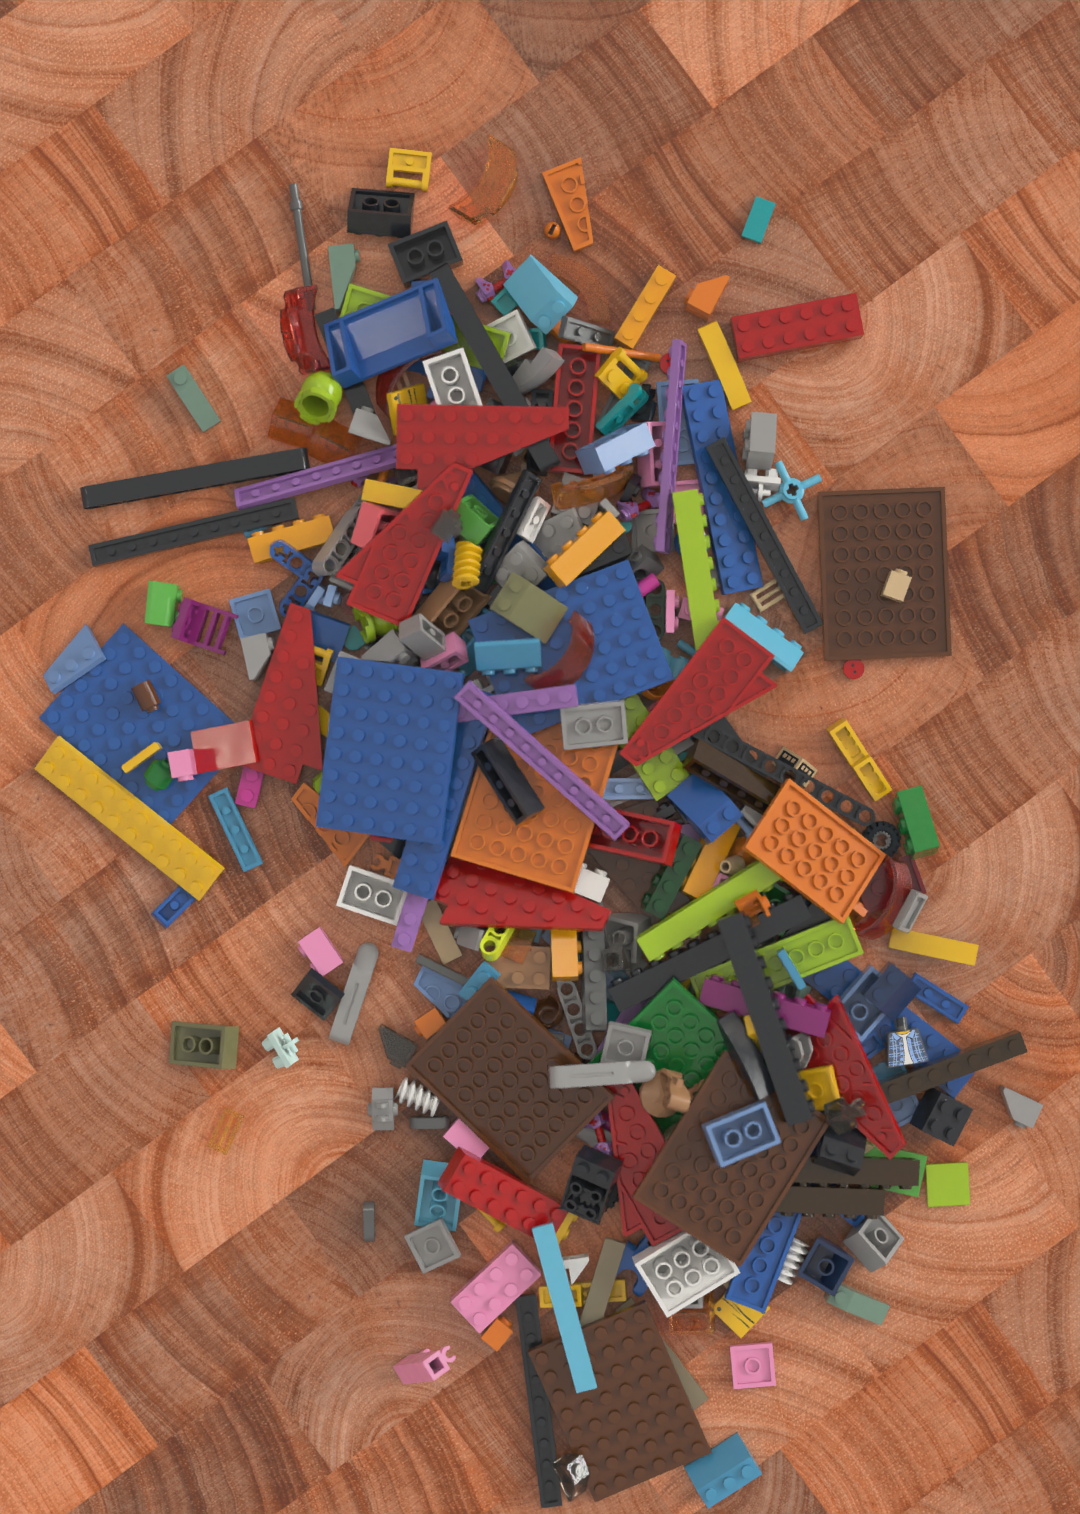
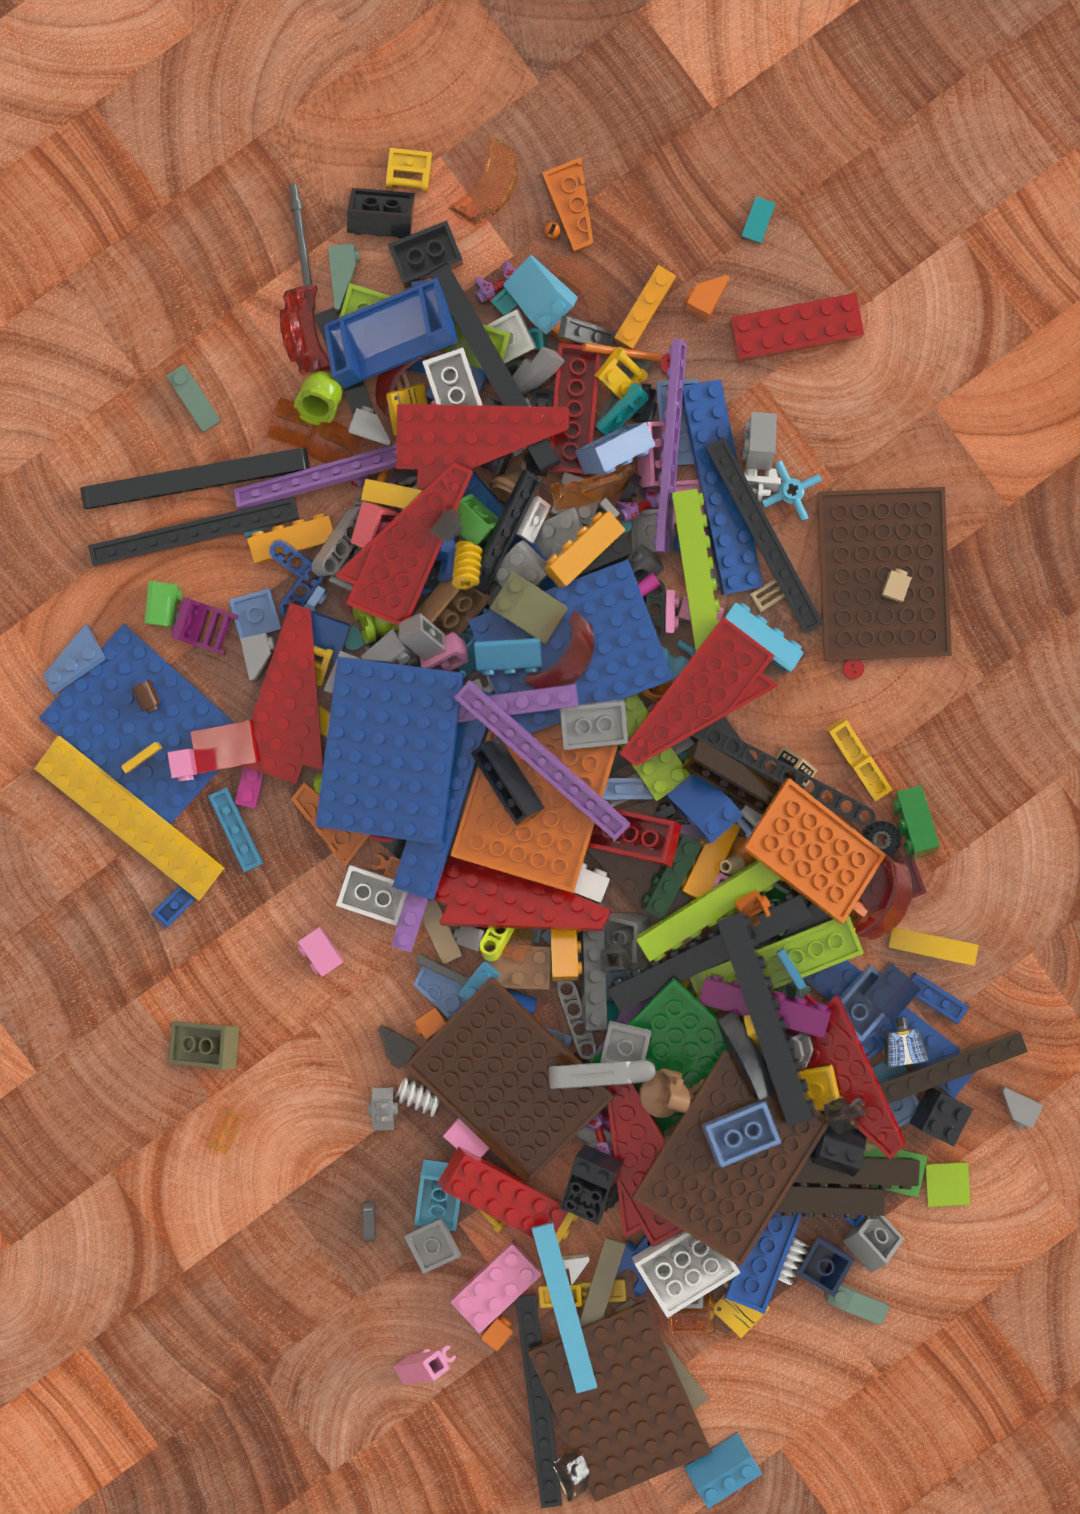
green head [144,759,174,791] -> none
light aqua hips [262,1027,299,1069] -> none
black plate [291,968,345,1021] -> none
light blue plate [323,584,343,608] -> none
light grey piece [328,942,379,1046] -> none
dark grey beam [409,1116,450,1129] -> none
reddish brown hair [533,995,564,1029] -> none
yellow slope [697,320,752,410] -> none
bright pink plate [729,1341,776,1389] -> none
light grey tile [892,889,928,933] -> none

